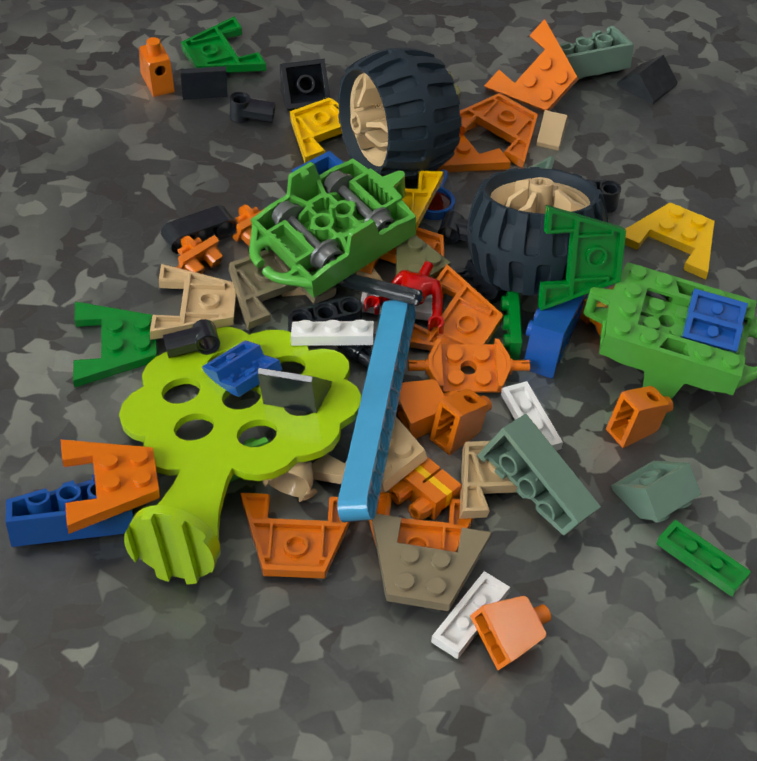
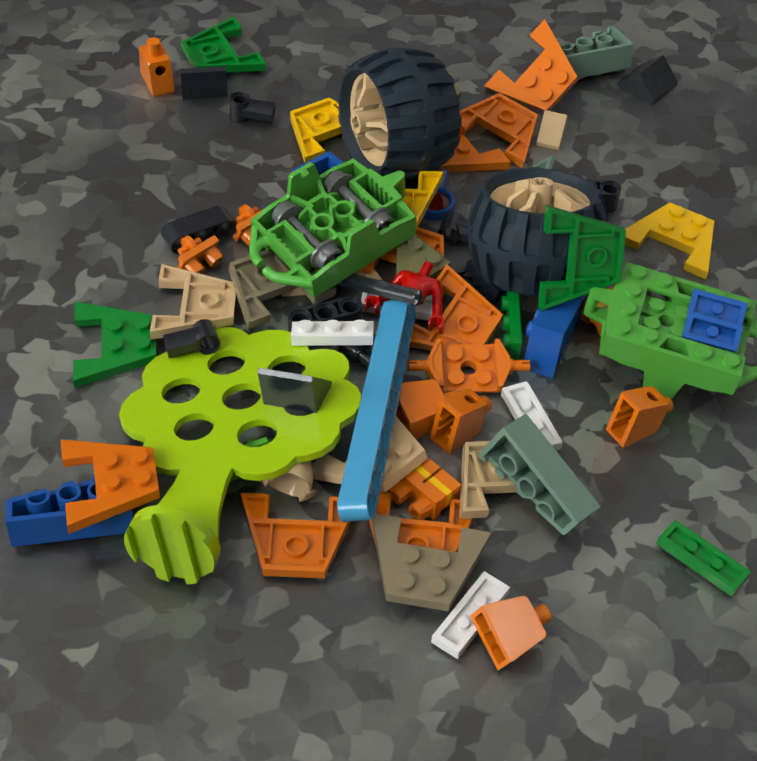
blue slope [202,340,282,397] -> none
black slope [280,58,331,110] -> none
sand green slope [611,461,701,523] -> none

